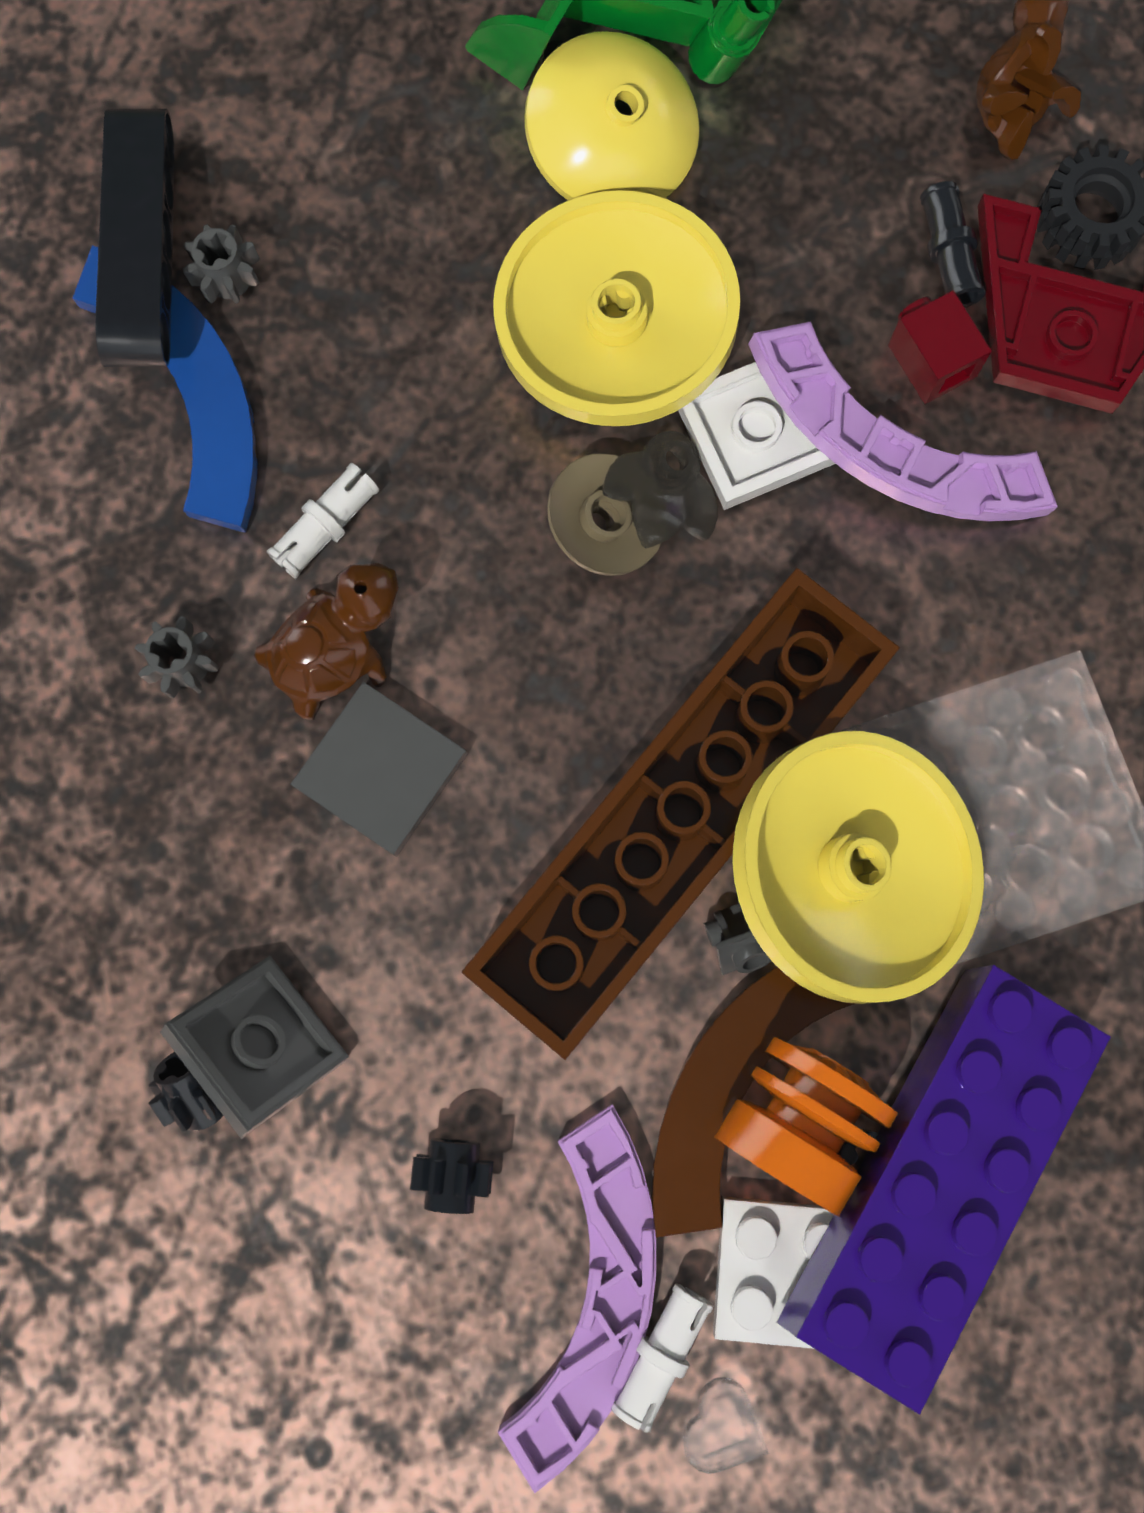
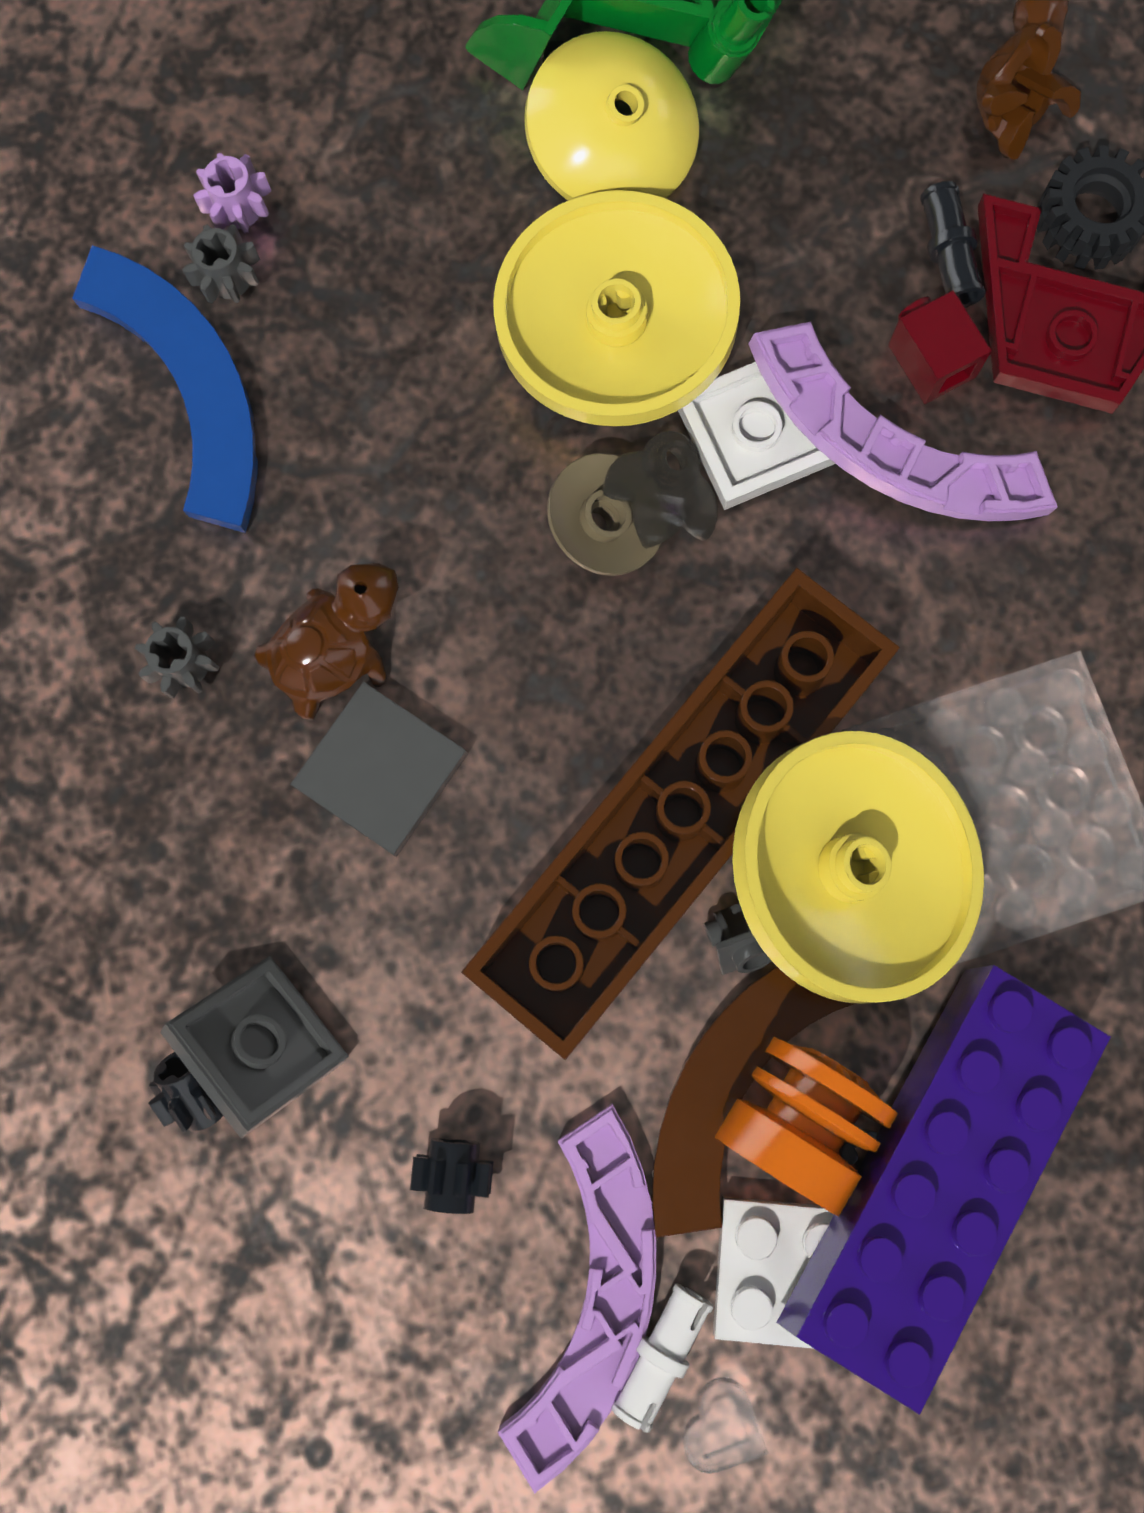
black beam [95,109,175,367] -> none
white pin [267,463,379,579] -> none
none -> lavender gear [193,153,271,233]

